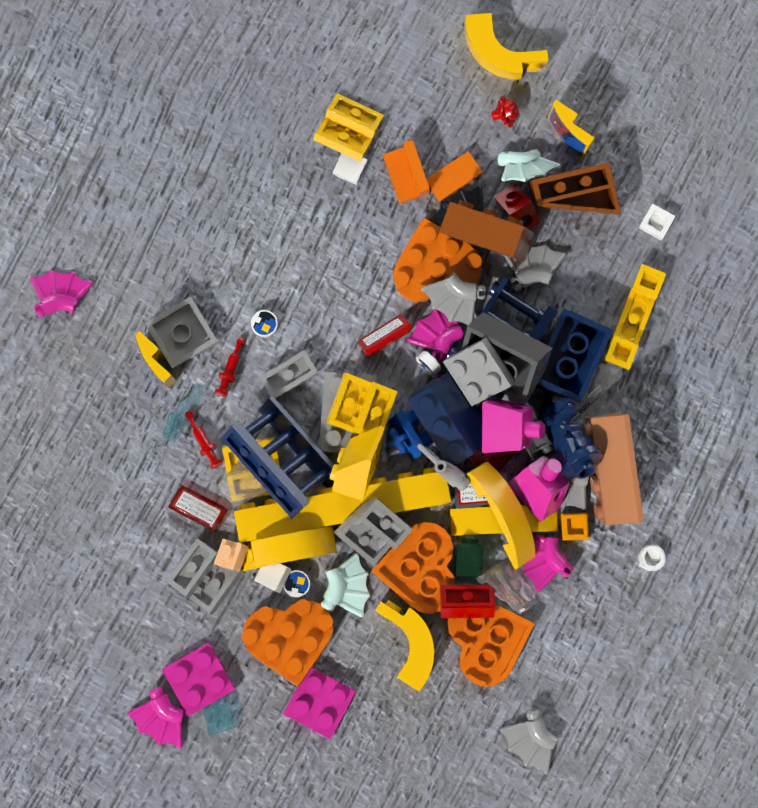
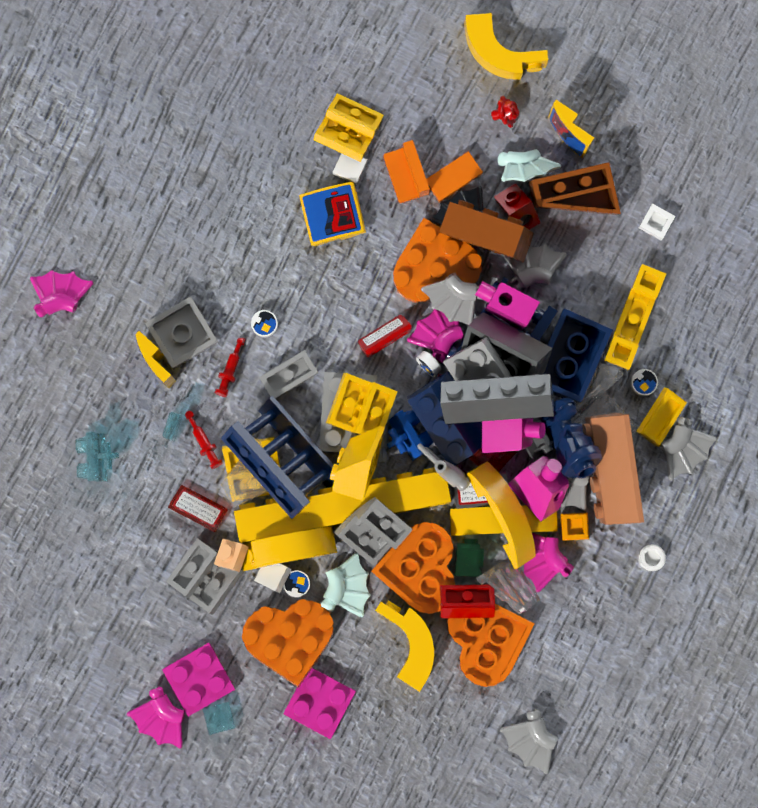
none -> clear light blue hips [75,432,119,482]
none -> slope [299,182,366,246]
none -> dark grey brick [440,374,554,424]
none -> dark pink torso [475,281,540,331]
none -> tile [630,369,658,396]
none -> yellow tile [636,387,687,447]
none -> light grey arm [661,417,717,481]

